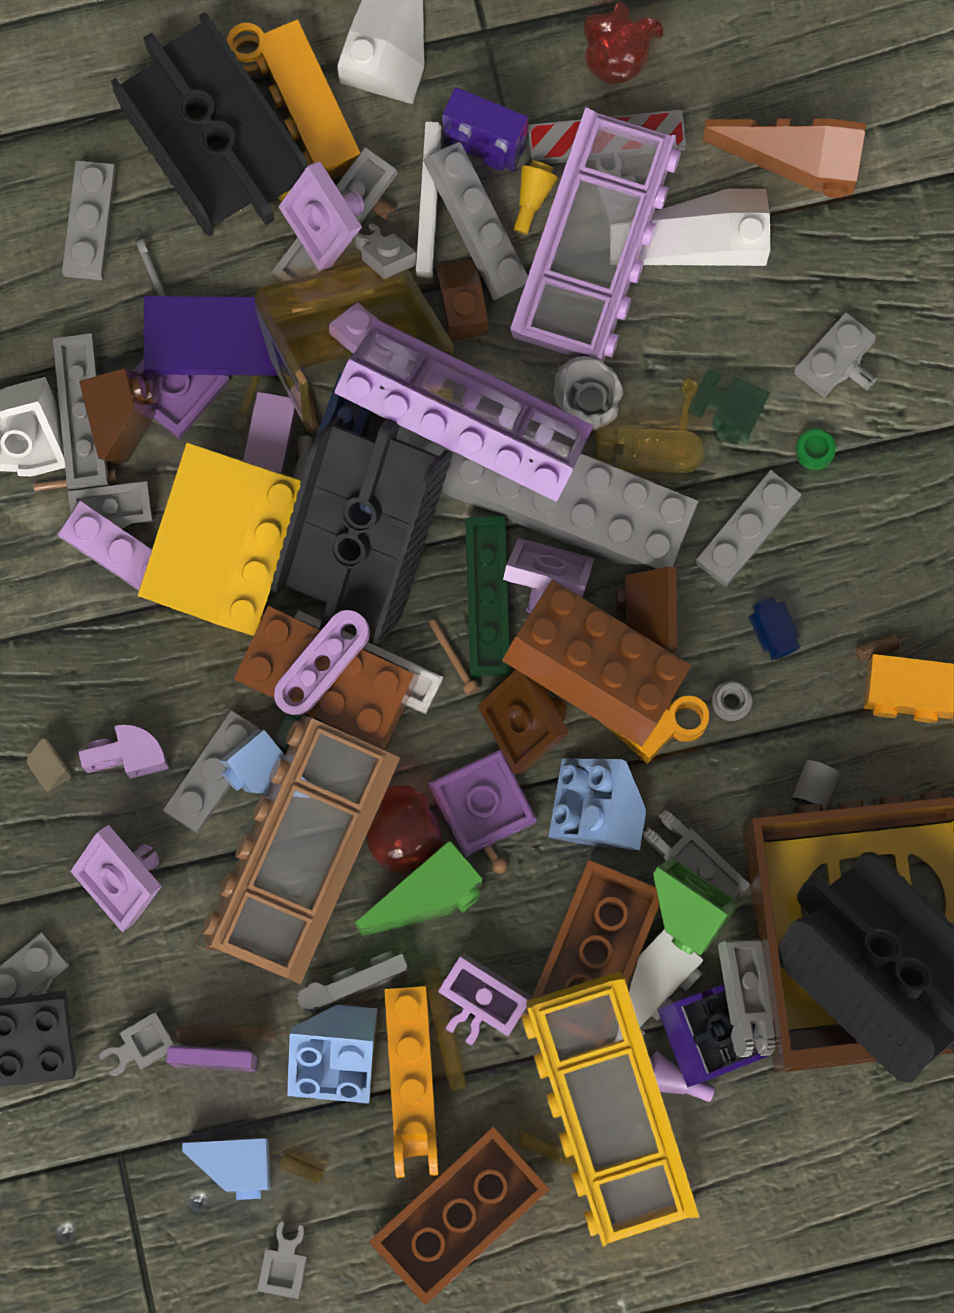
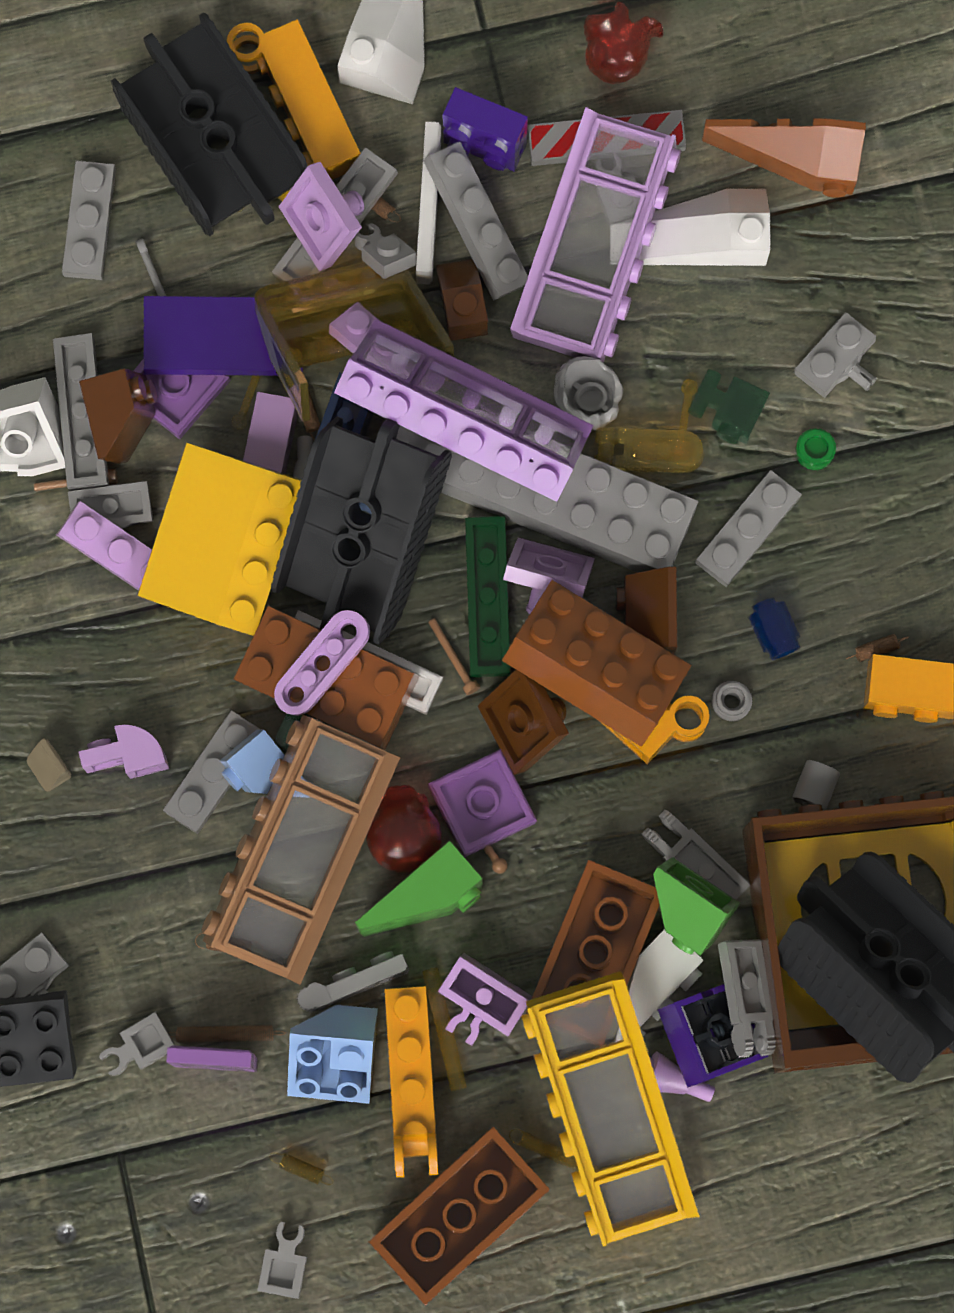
lavender tile [70,825,162,932] -> none
light blue slope [182,1138,271,1200] -> none
yellow cone [513,161,558,235] -> none
light blue slope [548,758,646,850] -> none

